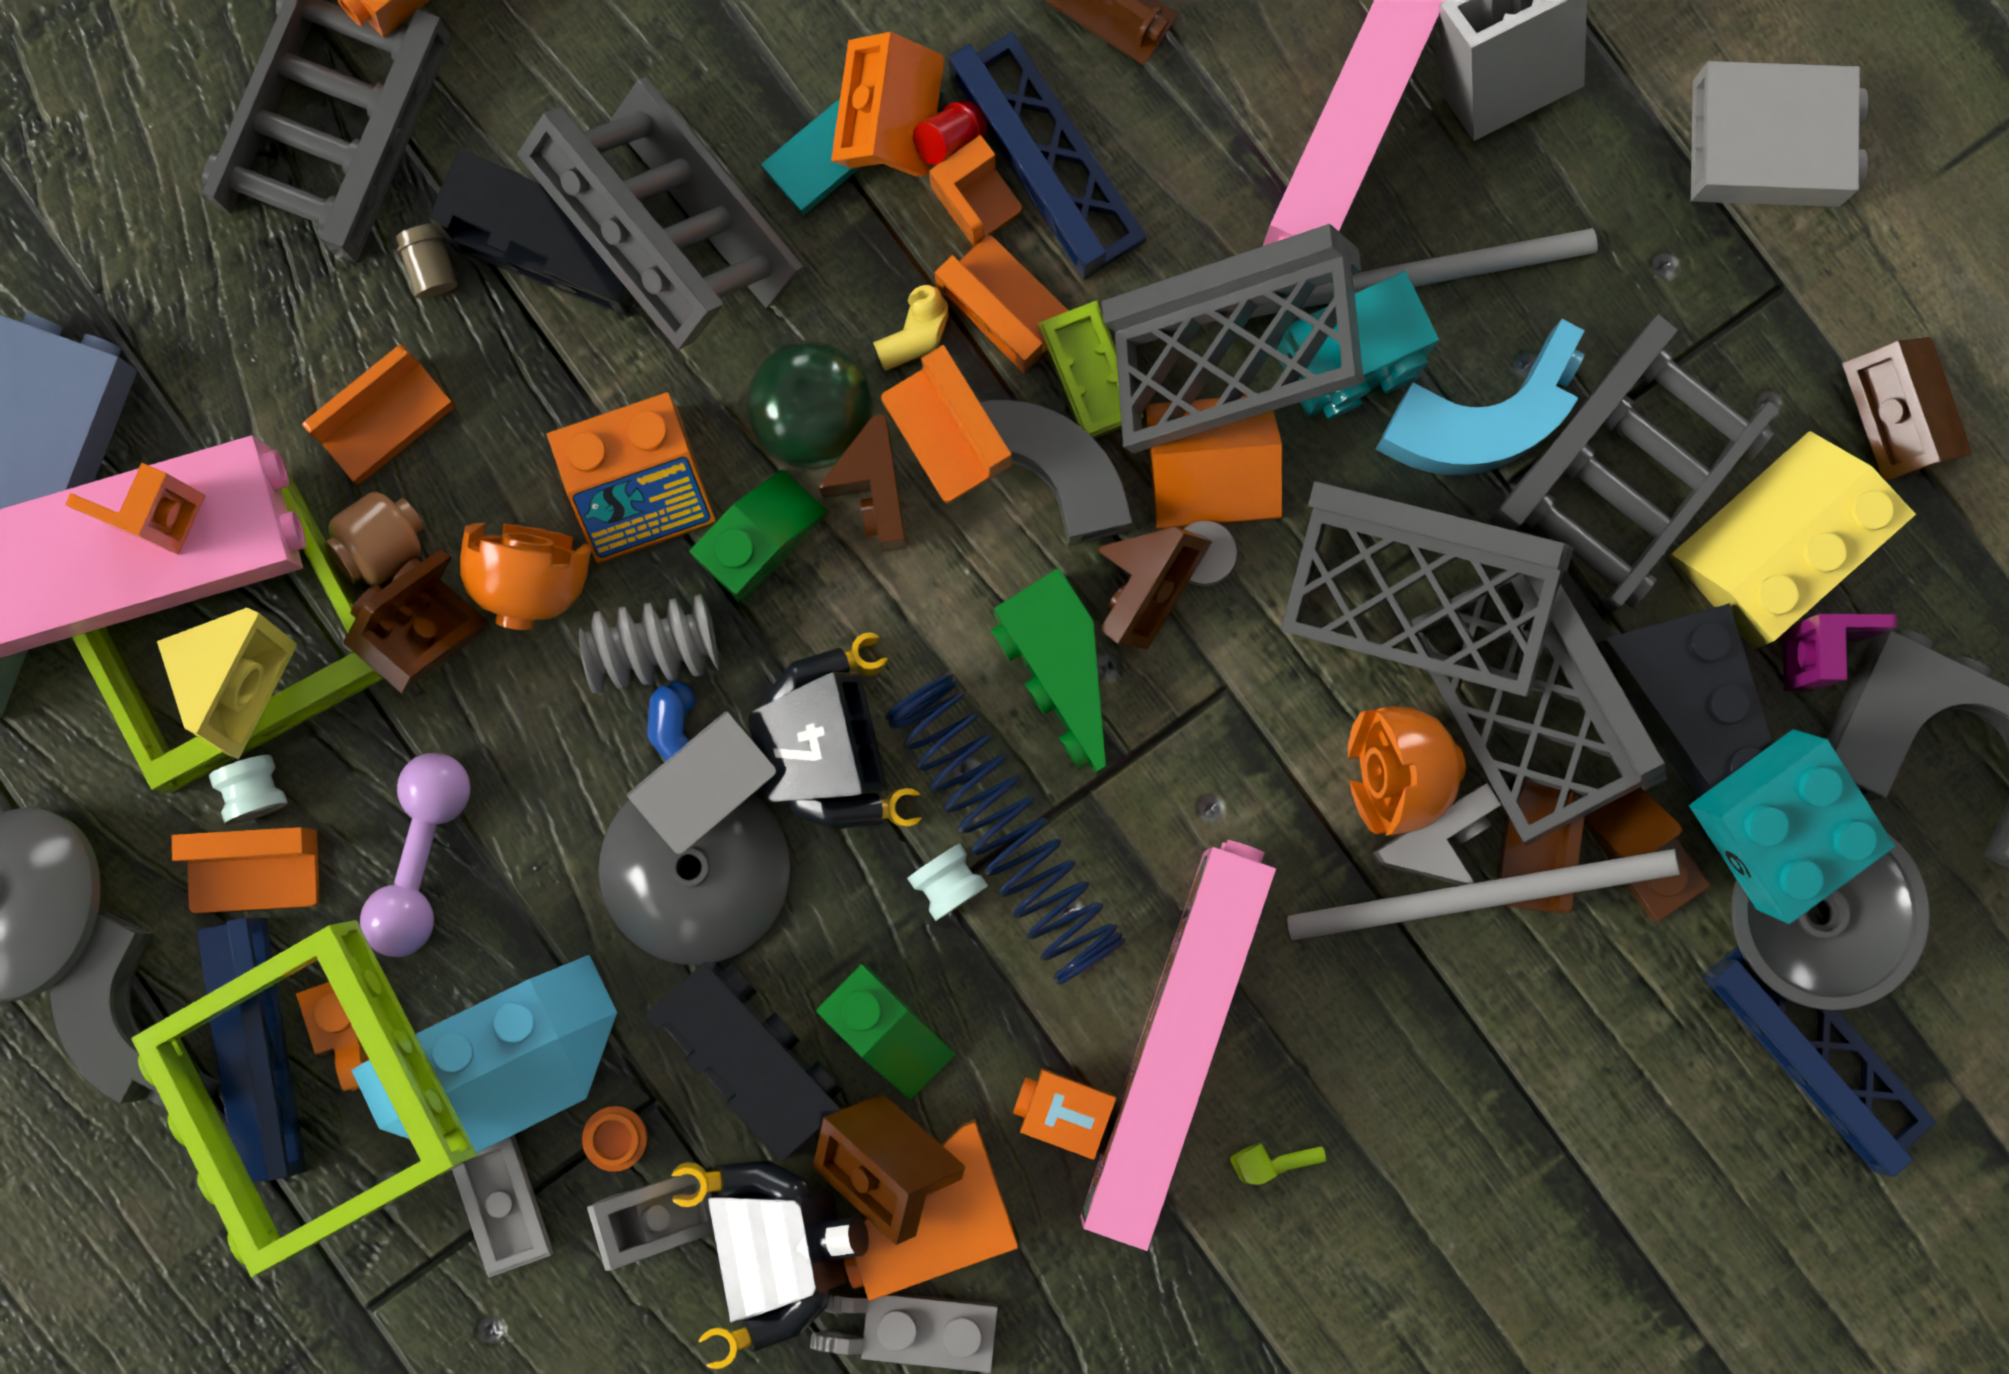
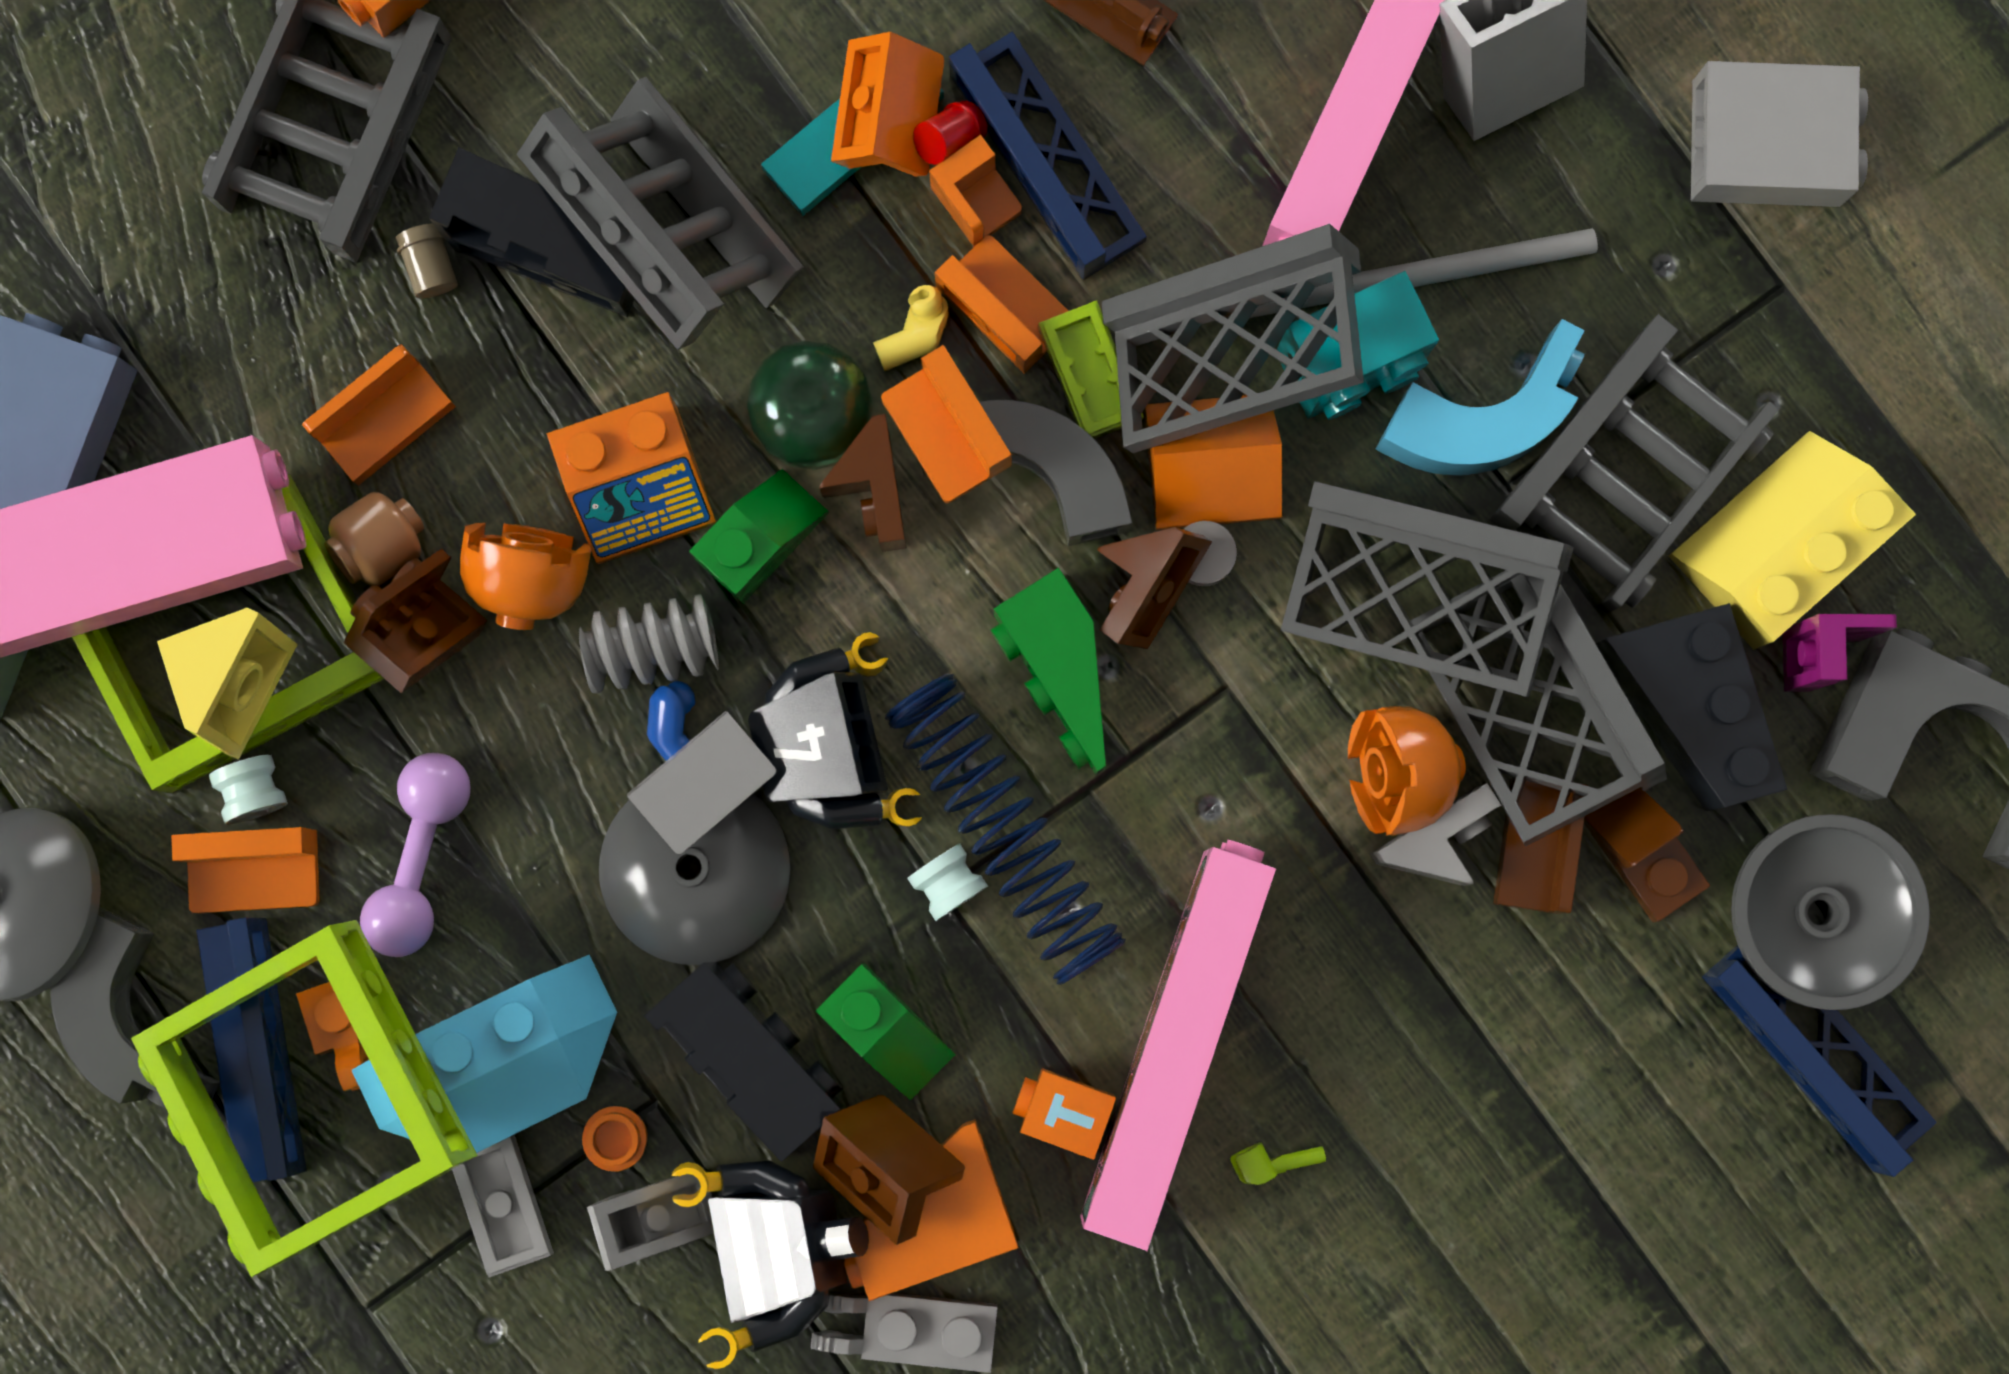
orange panel [65,463,206,555] -> none
light grey piece [1287,849,1680,941] -> none
teal brick [1689,729,1896,924] -> none
reddish brown panel [1842,337,1971,481] -> none

